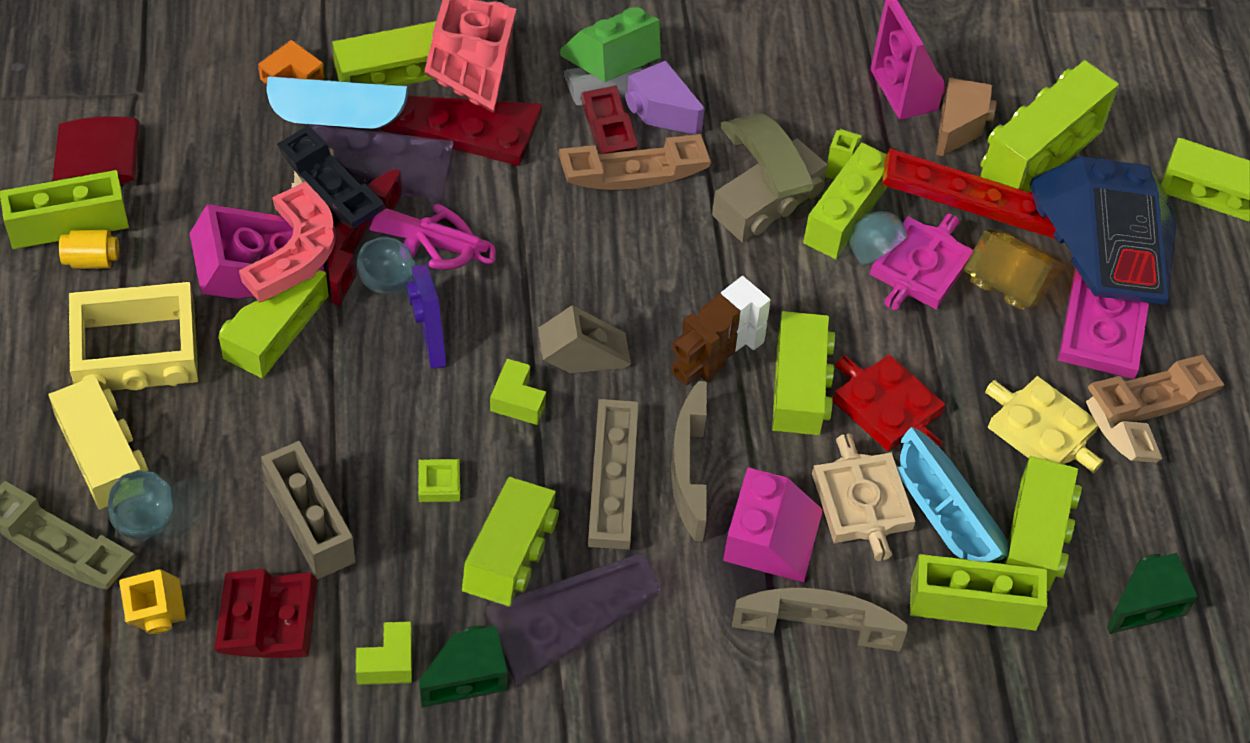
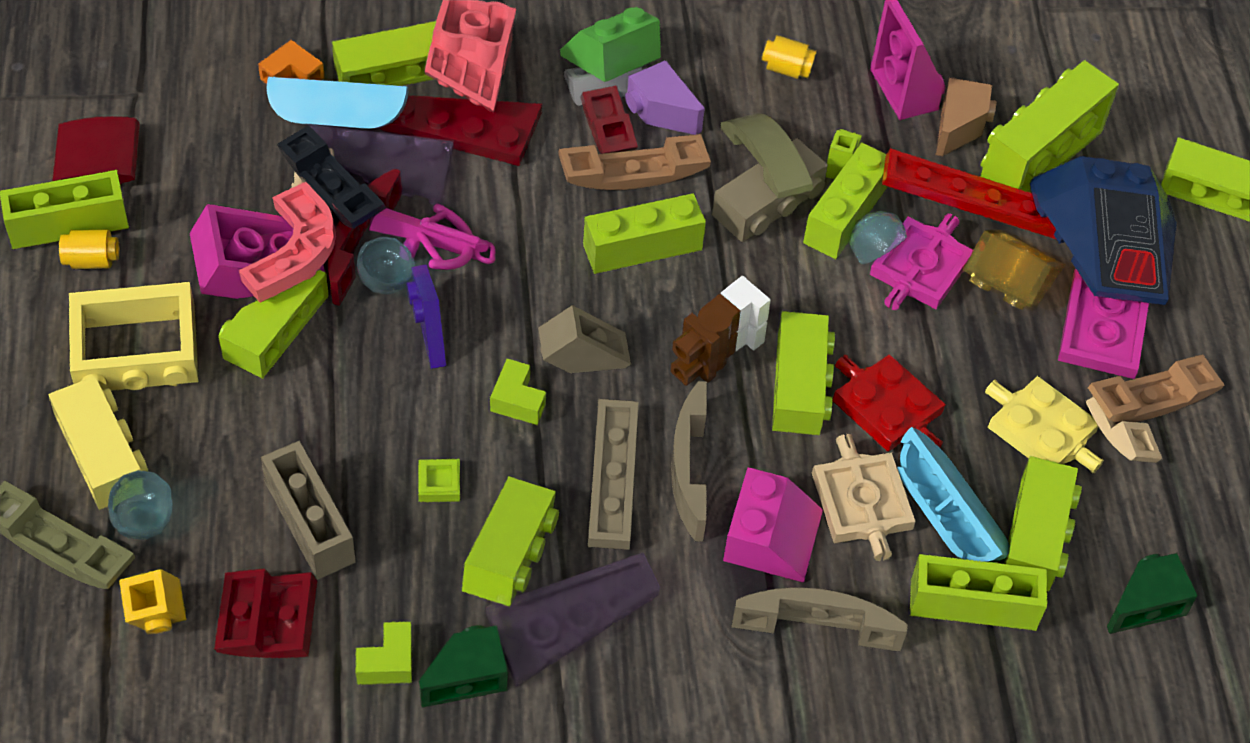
none -> lime brick [583,193,706,274]
none -> yellow brick [761,35,816,79]

